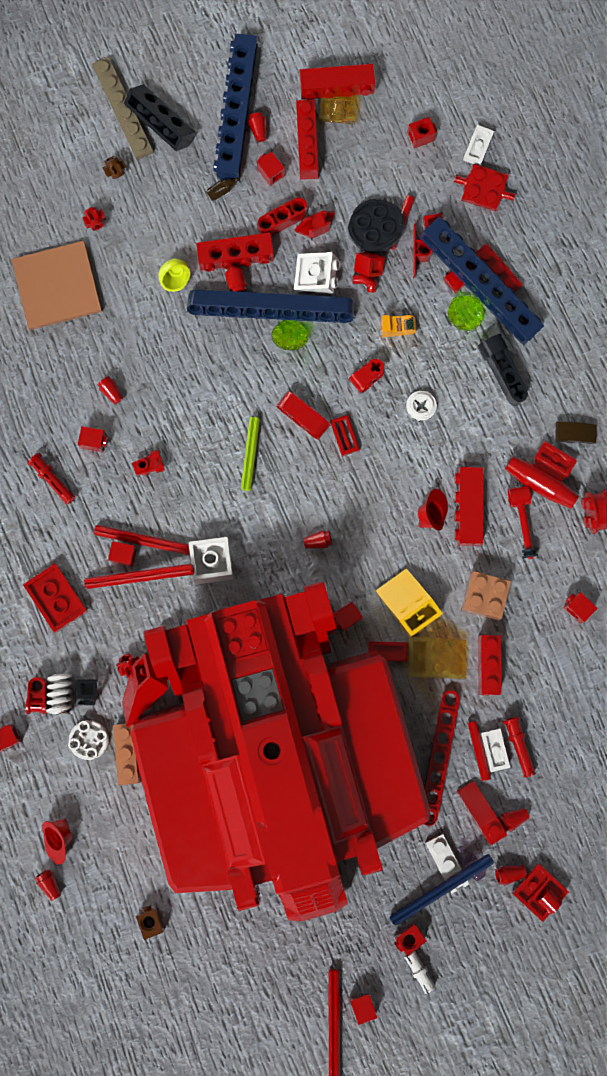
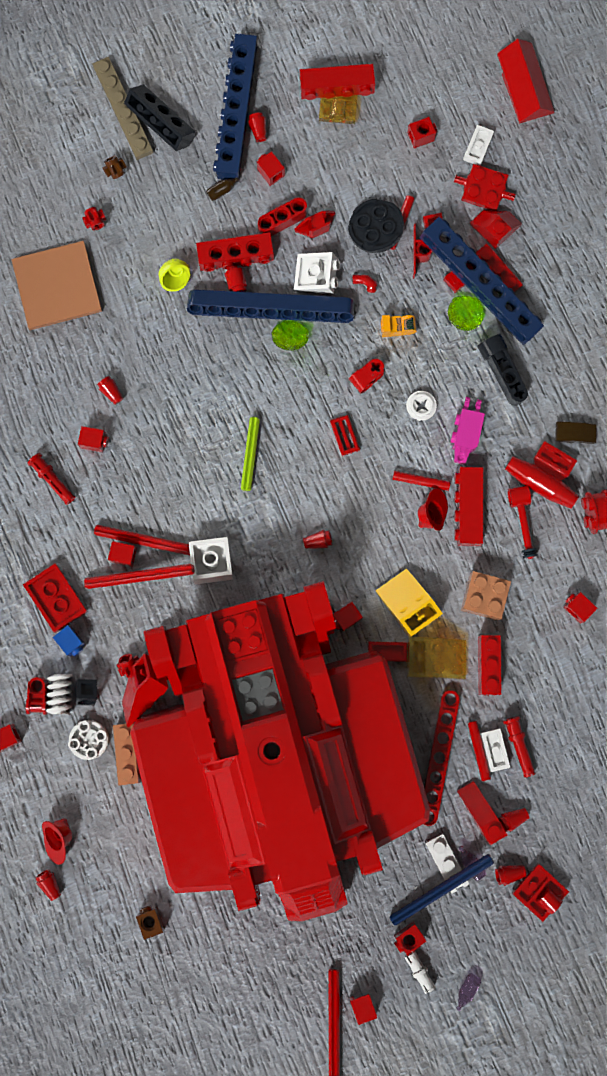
red plate [132,449,165,476] -> none
red beam [276,391,331,440] -> none
red brick [296,100,318,180] -> none
red panel [354,252,385,277] -> none
none -> blue brick [53,625,86,657]
none -> red piece [392,471,450,491]
none -> dark pink hinge [450,397,485,465]
none -> clear purple piece [456,973,482,1011]
none -> red slope [470,210,522,249]
none -> red slope [497,39,554,124]

